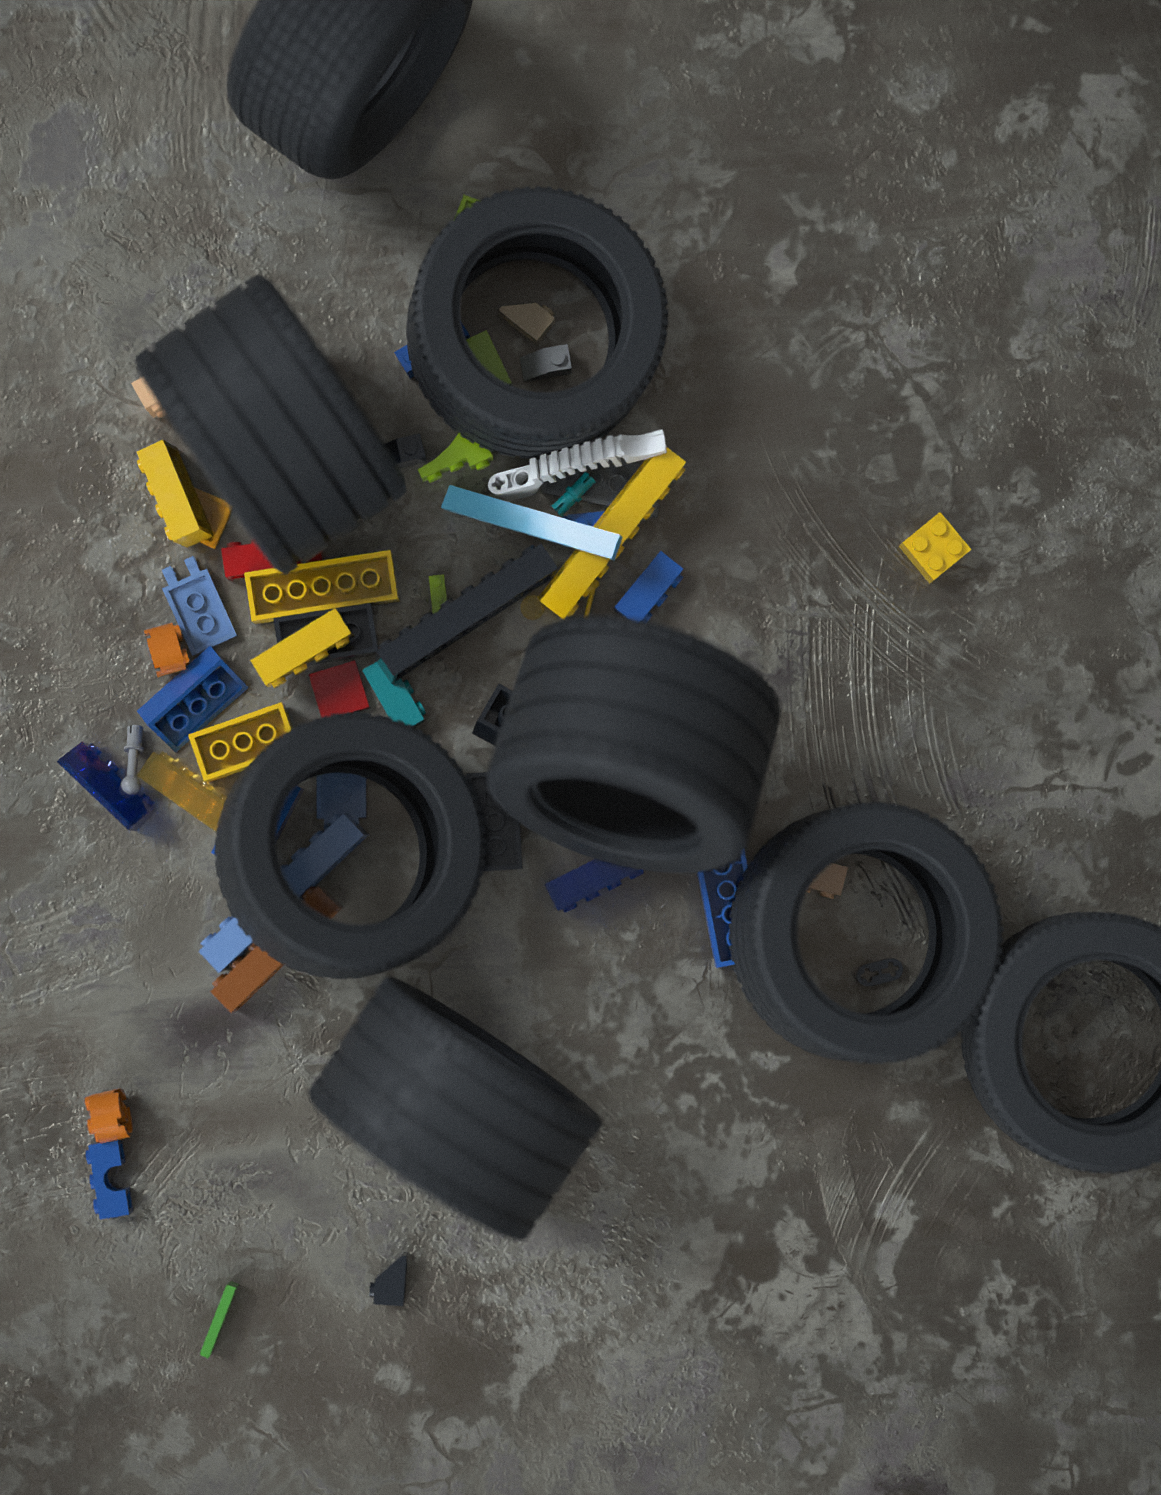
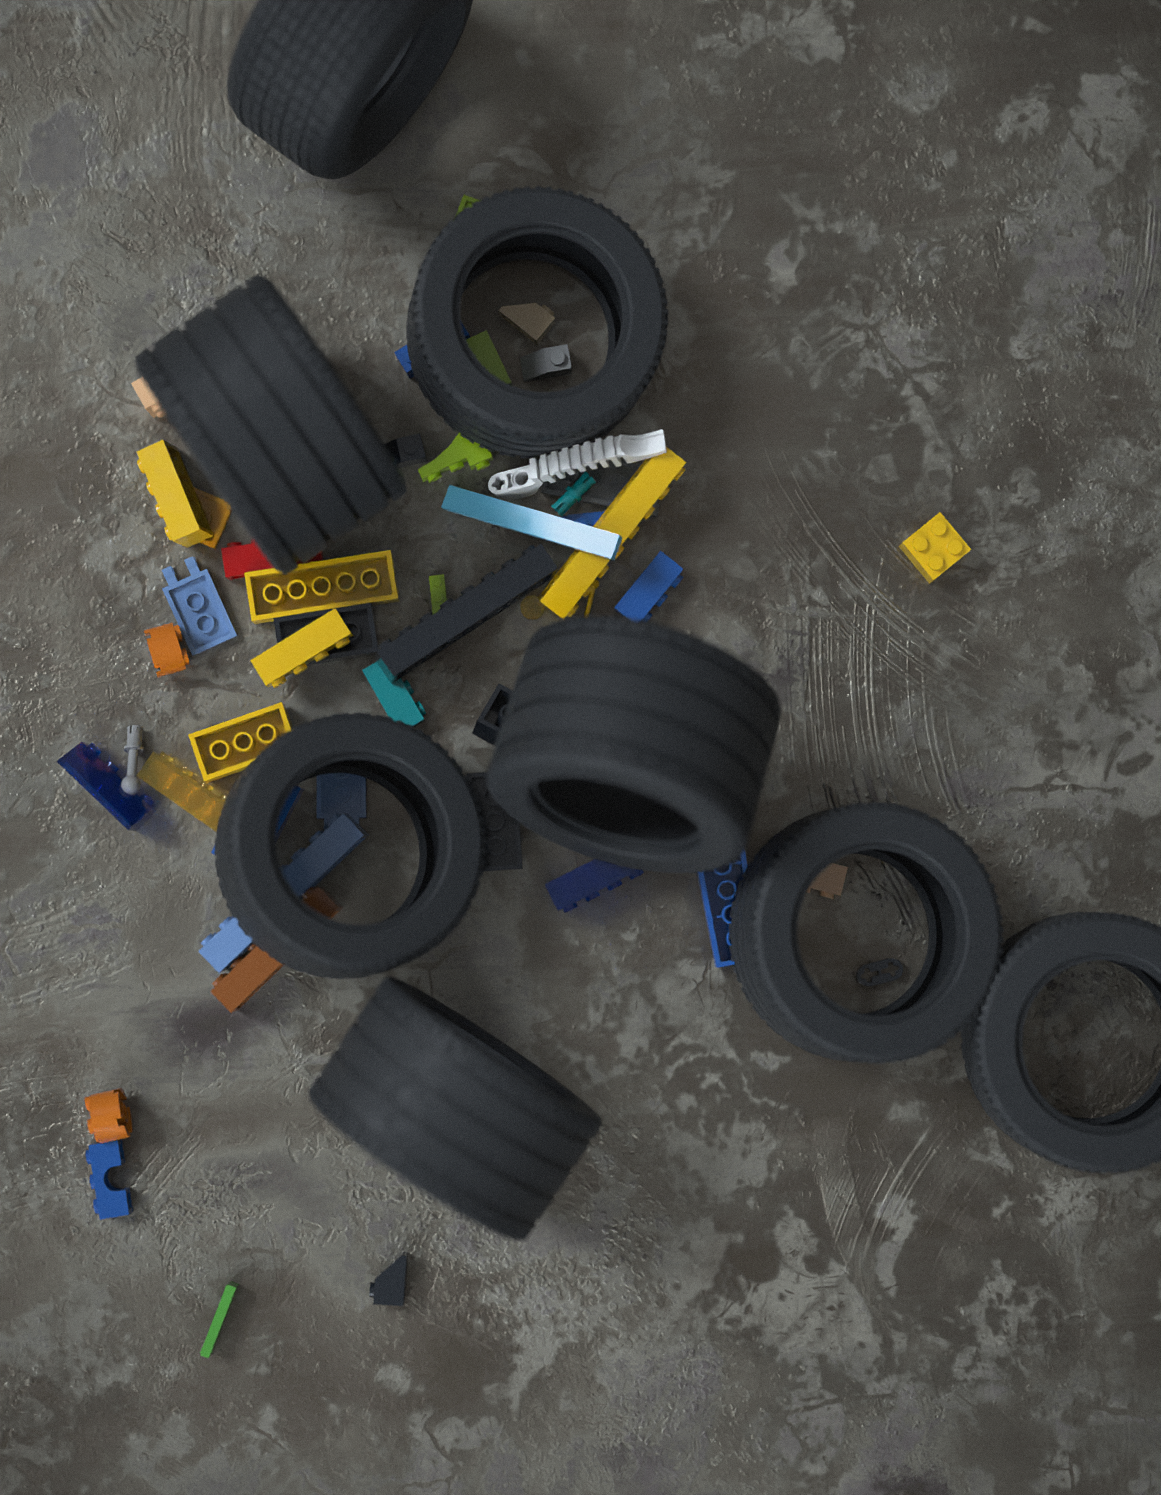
blue slope [137,646,249,753] -> none
red tile [308,660,370,717] -> none

